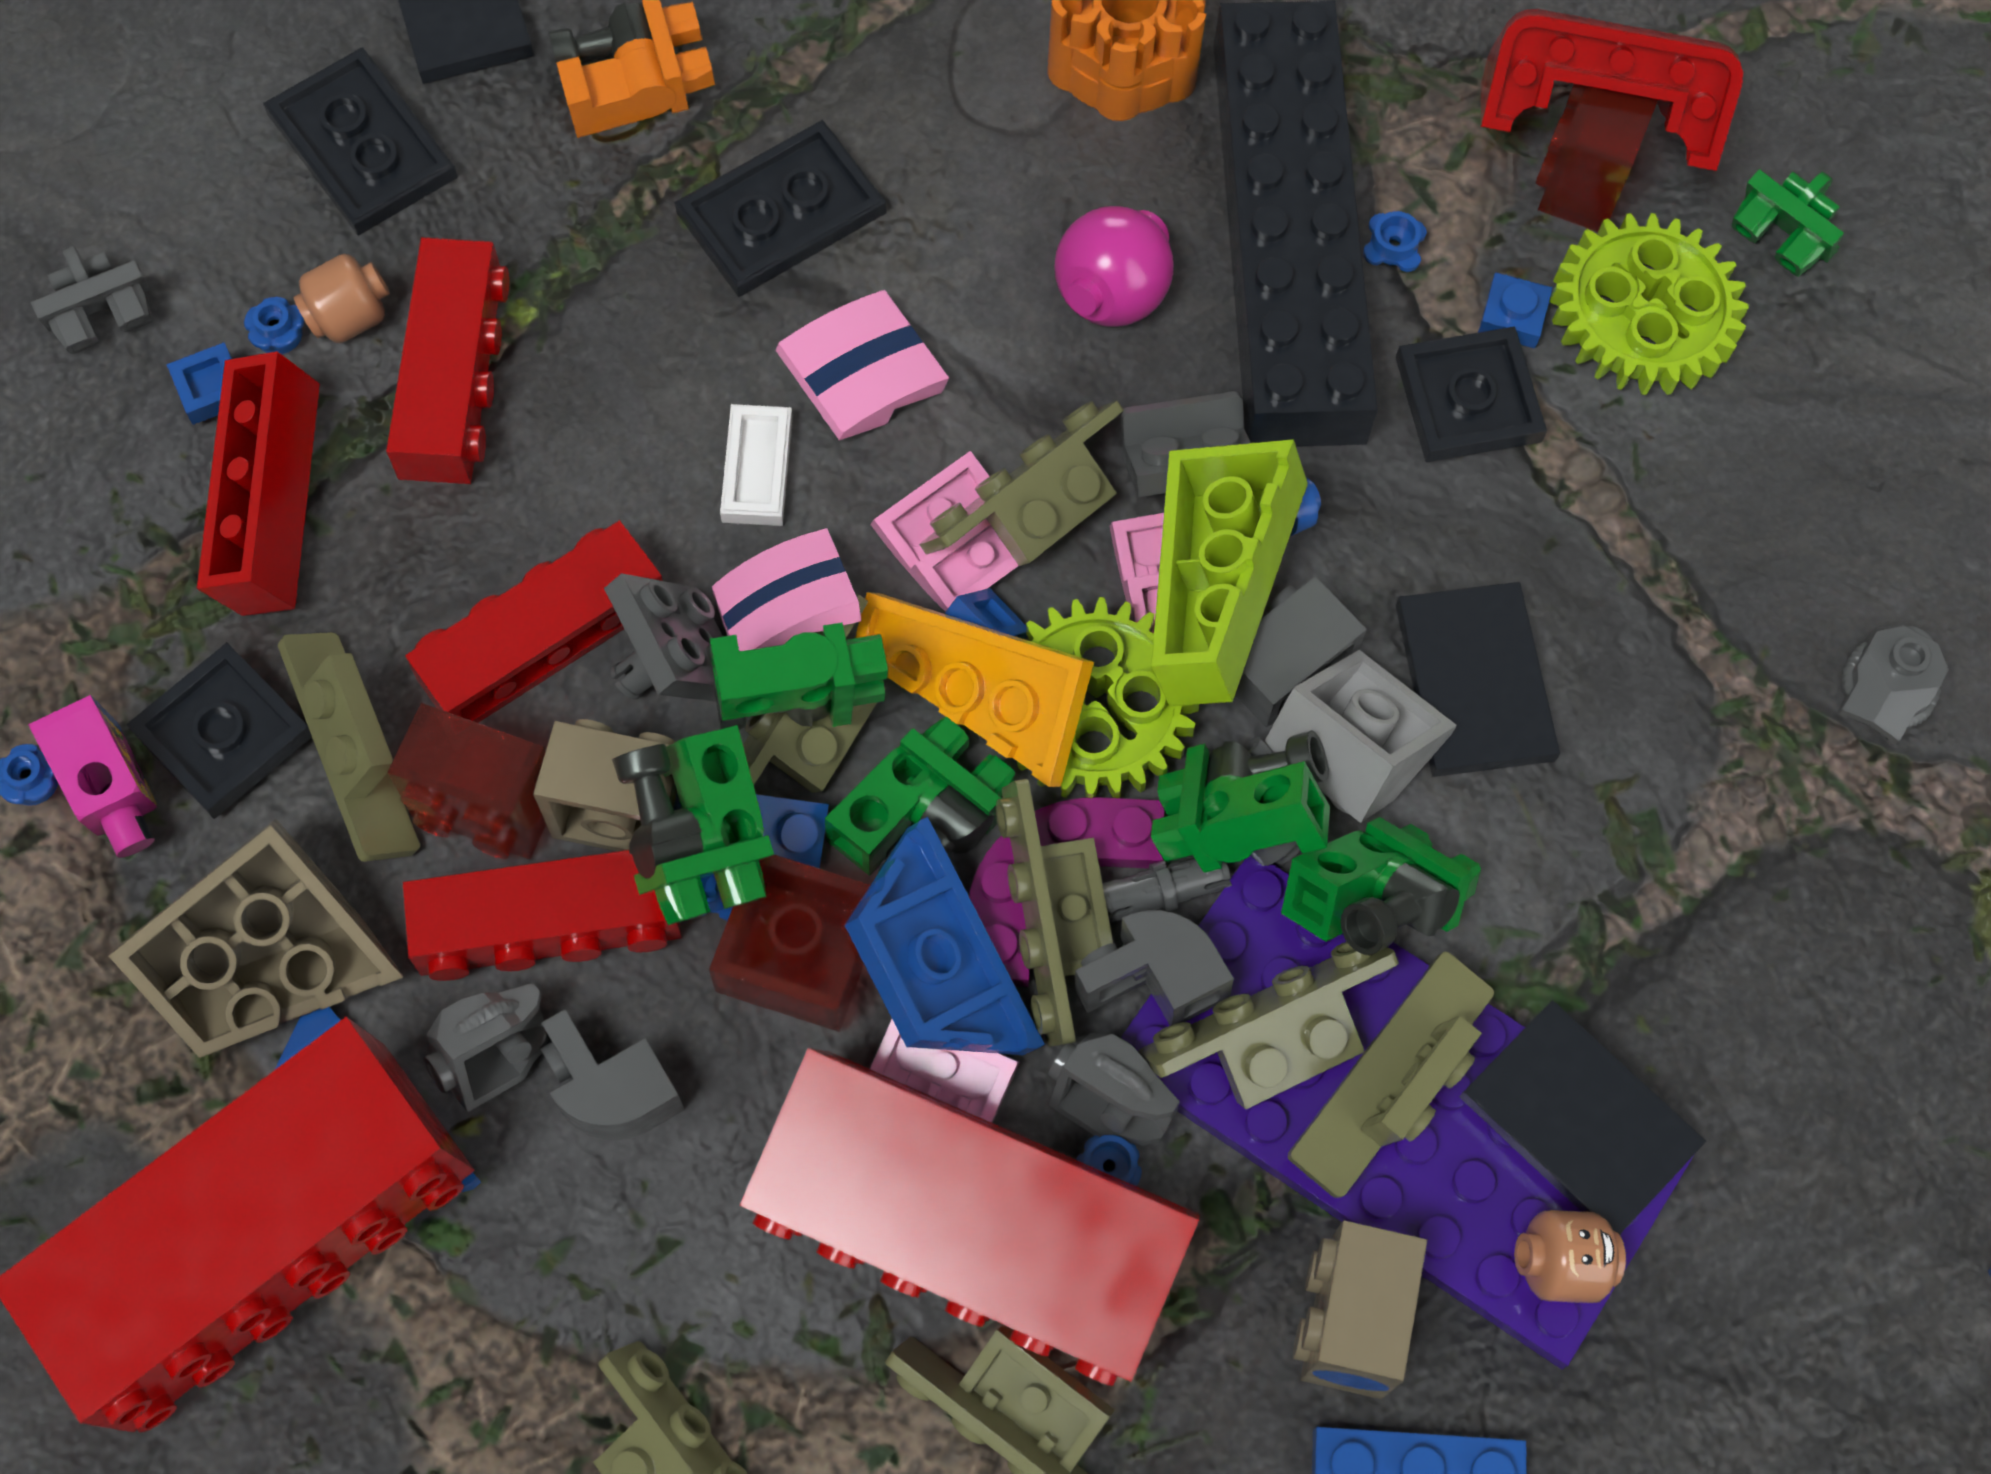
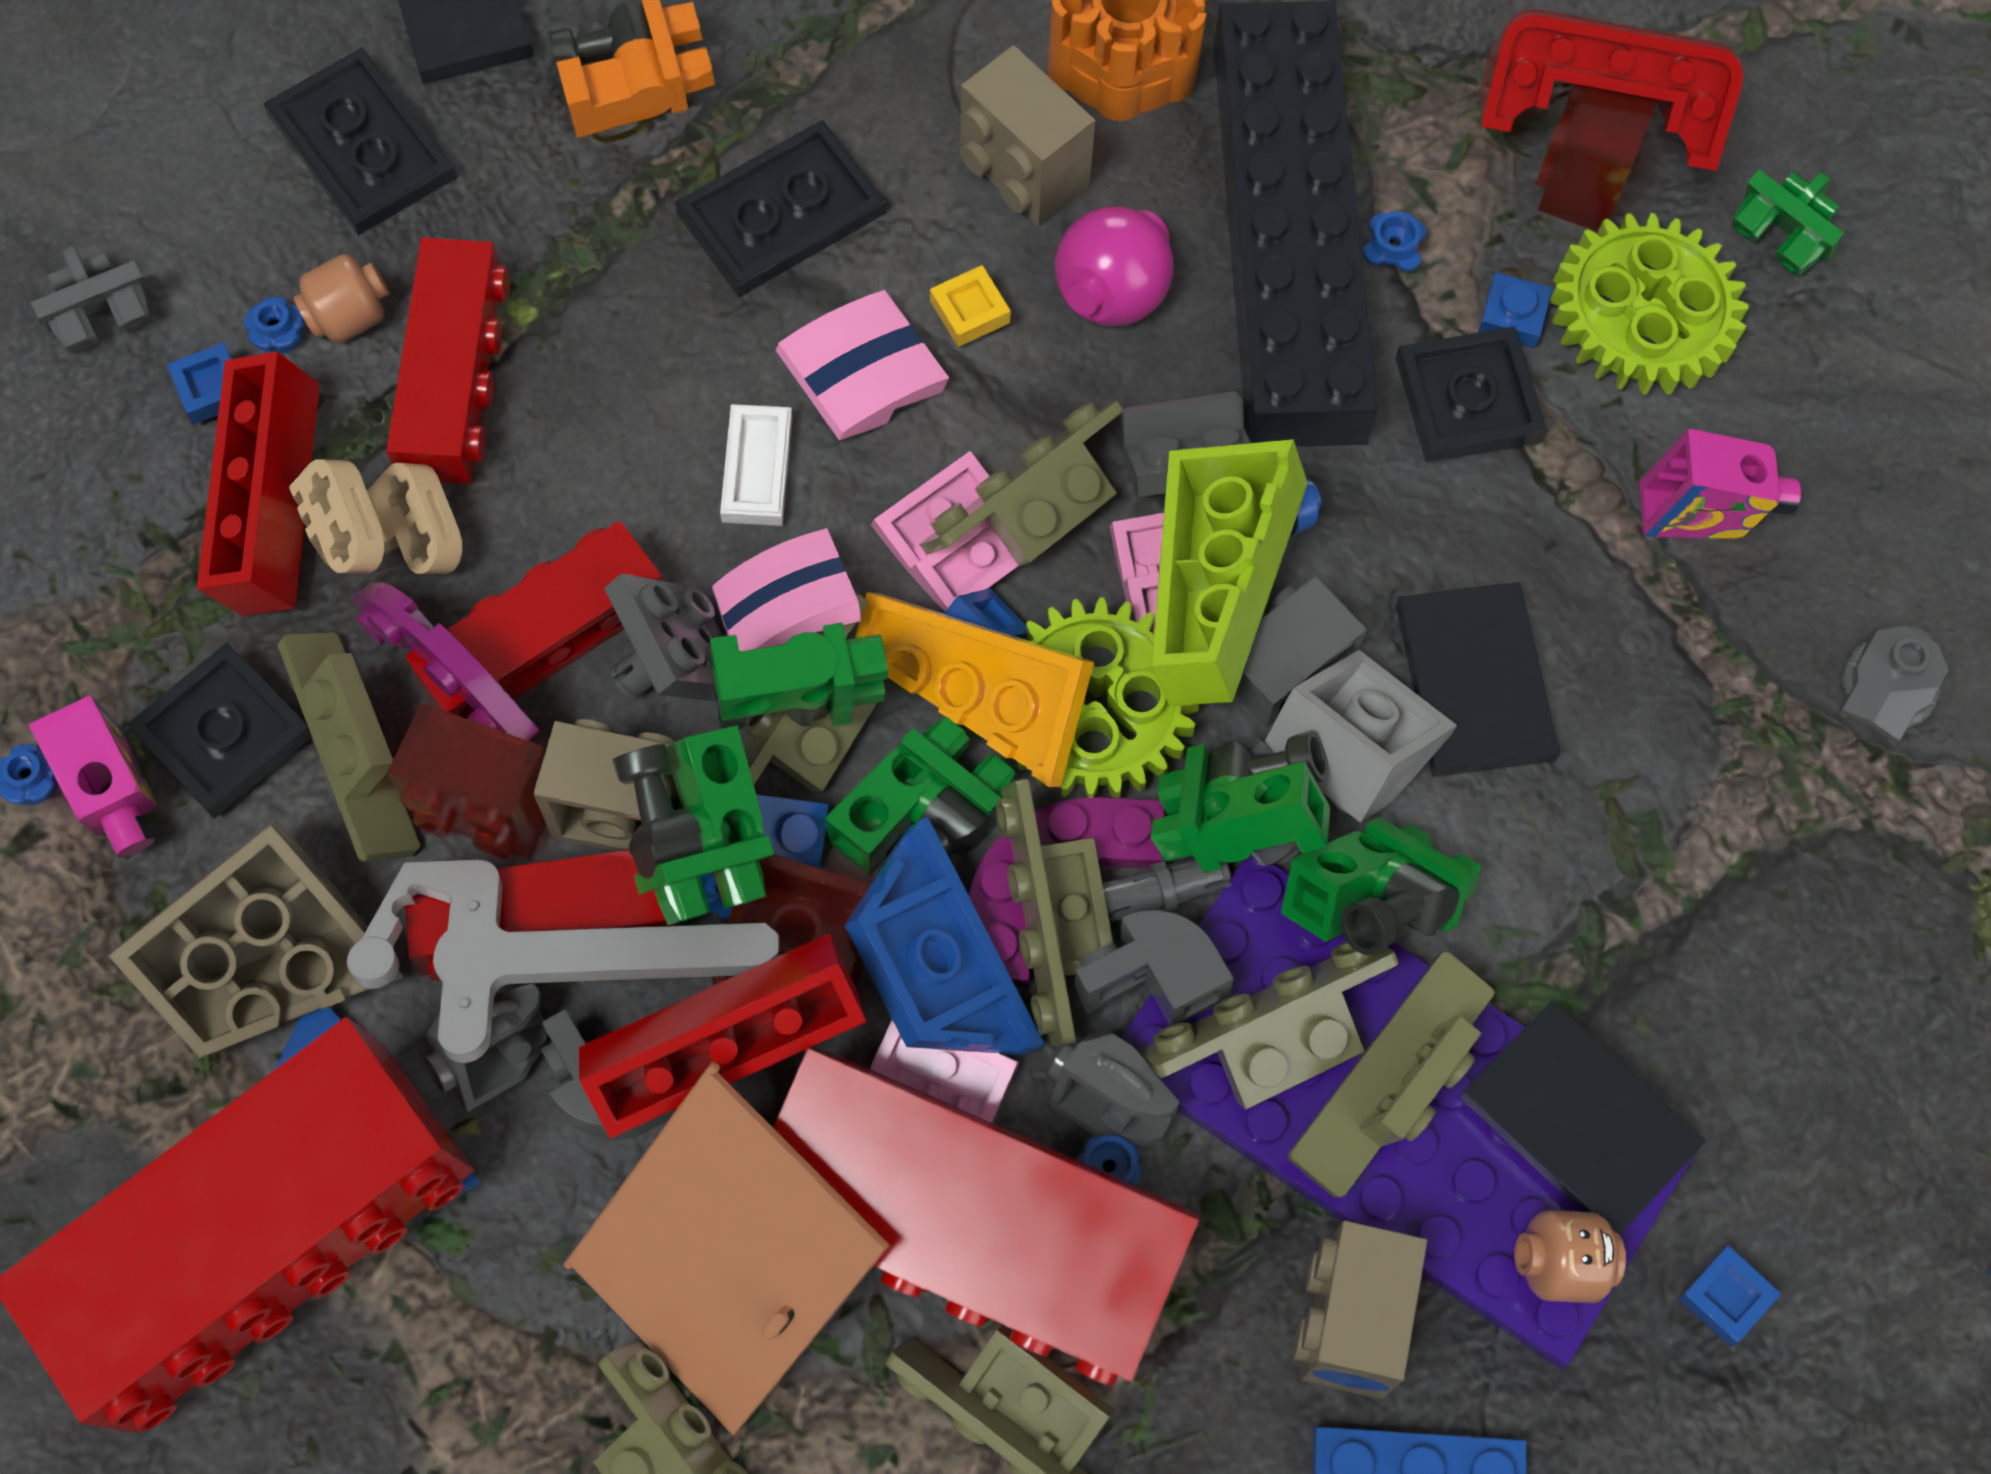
none -> tan piece [289,459,462,574]
none -> light grey piece [347,860,780,1063]
none -> magenta plate [351,582,539,748]
none -> nougat piece [564,1062,890,1436]
none -> red brick [578,933,866,1138]
none -> yellow plate [930,265,1011,347]
none -> dark tan brick [960,45,1096,227]
none -> dark pink torso [1639,429,1801,539]
none -> blue plate [1678,1246,1781,1347]

